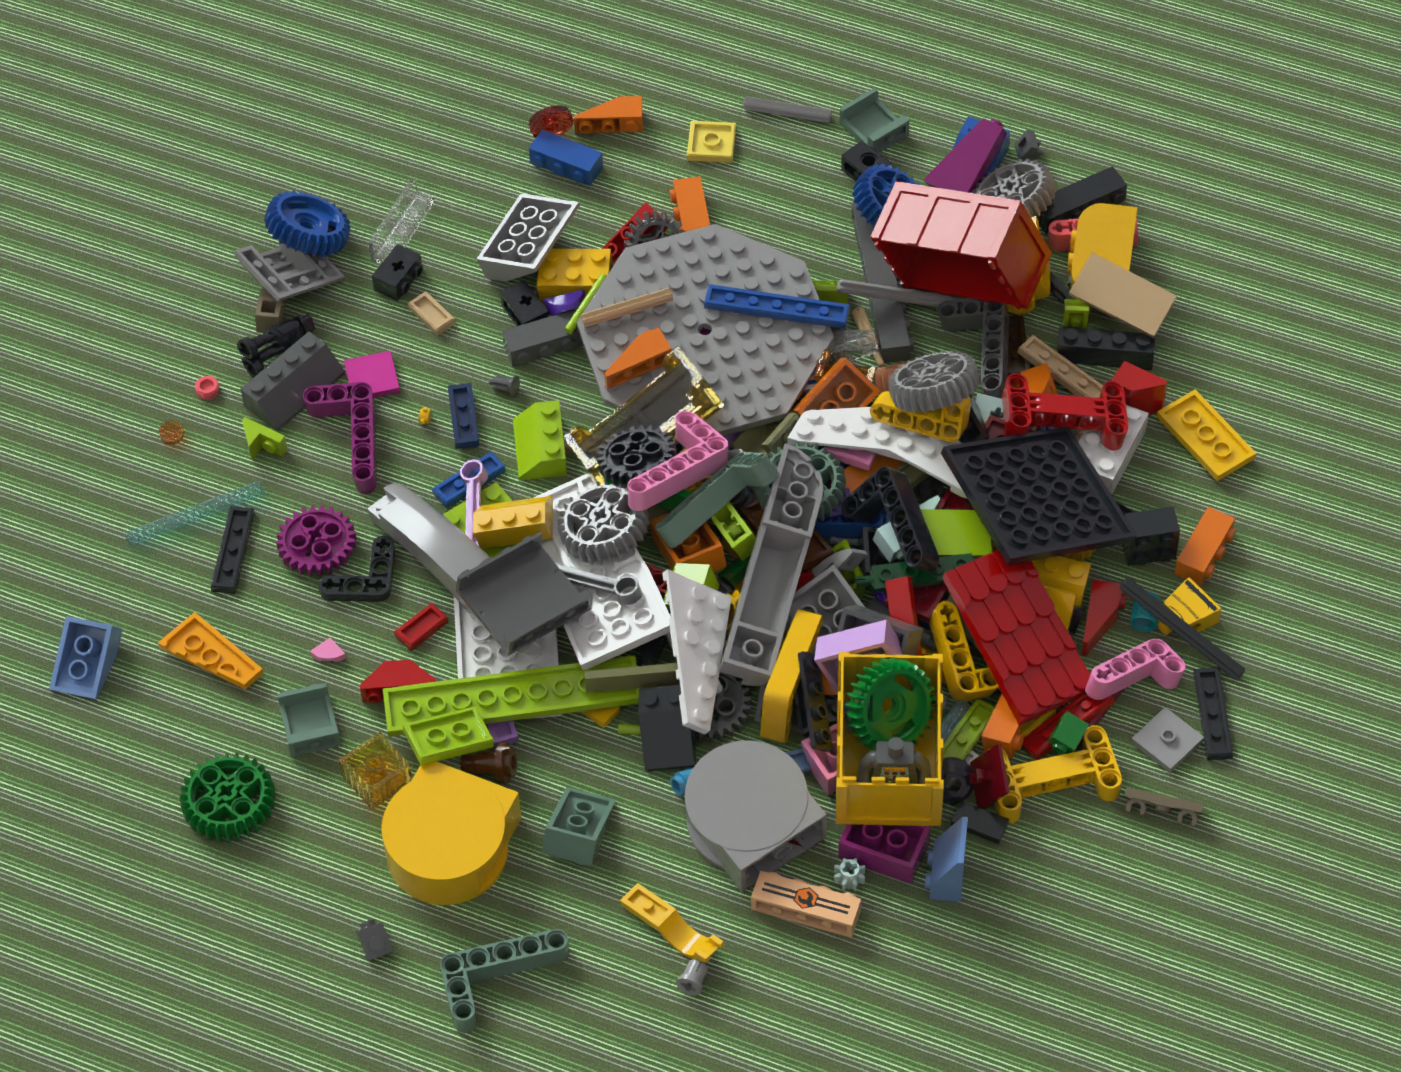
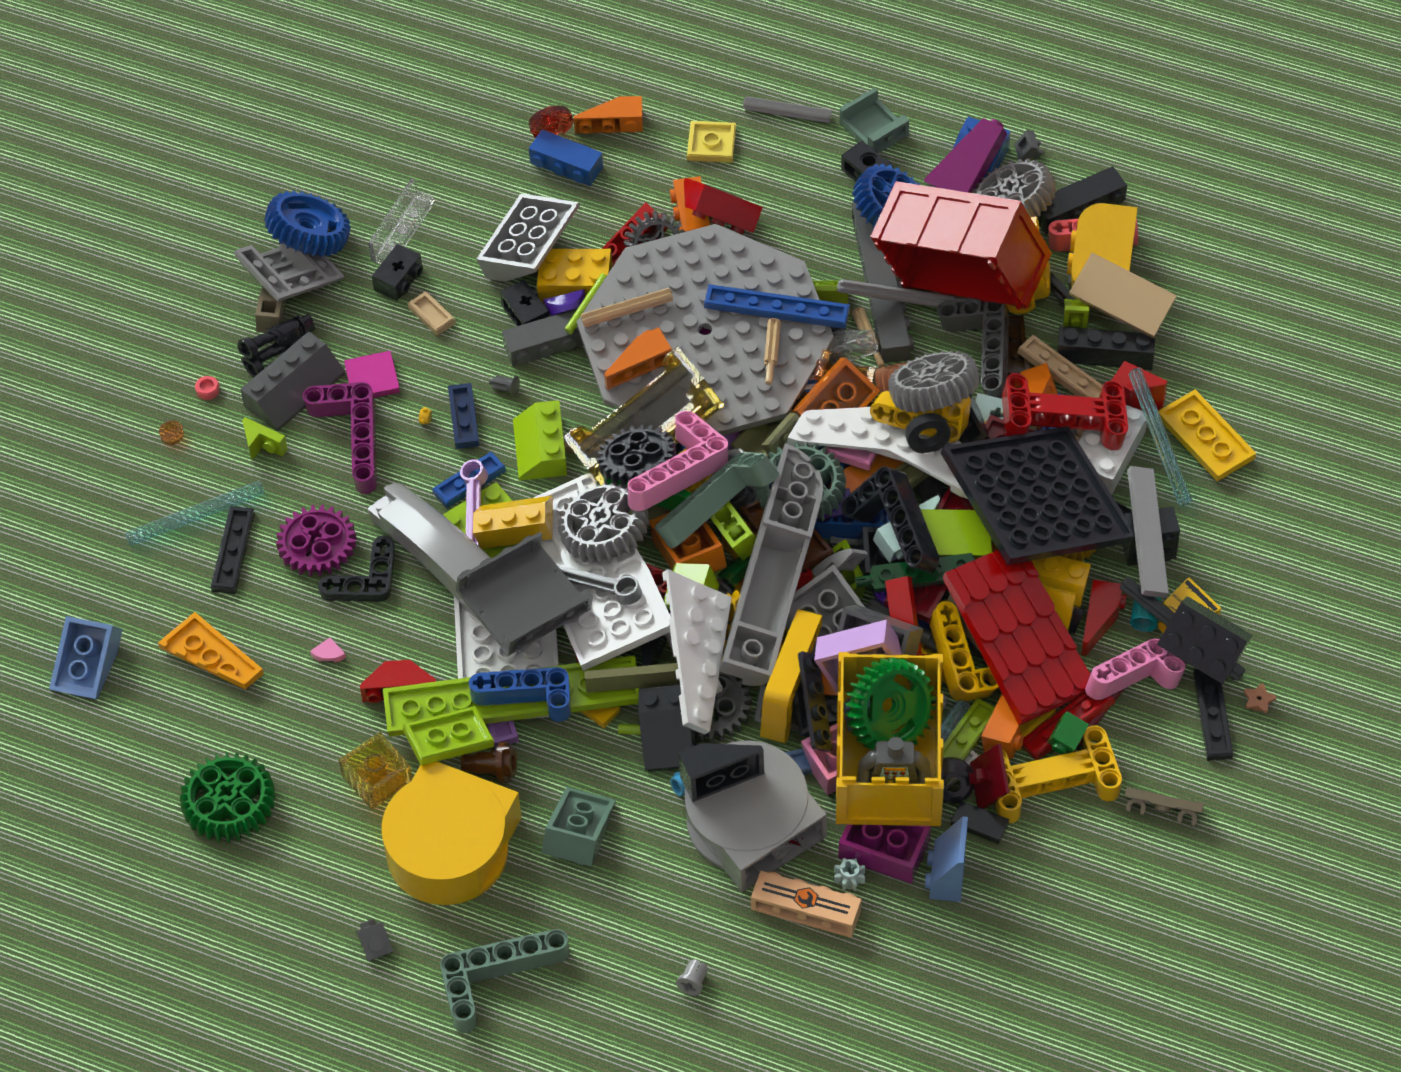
sand green panel [277,683,341,757] -> none
red tile [394,603,449,651] -> none
yellow piece [620,883,724,963] -> none
light grey plate [1131,707,1204,773] -> none
orange brick [1174,507,1237,586] -> none
none -> blue beam [469,667,571,722]
none -> black slope [678,743,765,803]
none -> red slope [684,177,763,234]
none -> tan axle [764,318,782,385]
none -> black tyre [905,413,950,454]
none -> light grey tile [1127,466,1169,598]
none -> clear light blue axle [1129,368,1192,506]
none -> black brick [1157,596,1253,684]
none -> nougat plate [1244,683,1276,713]

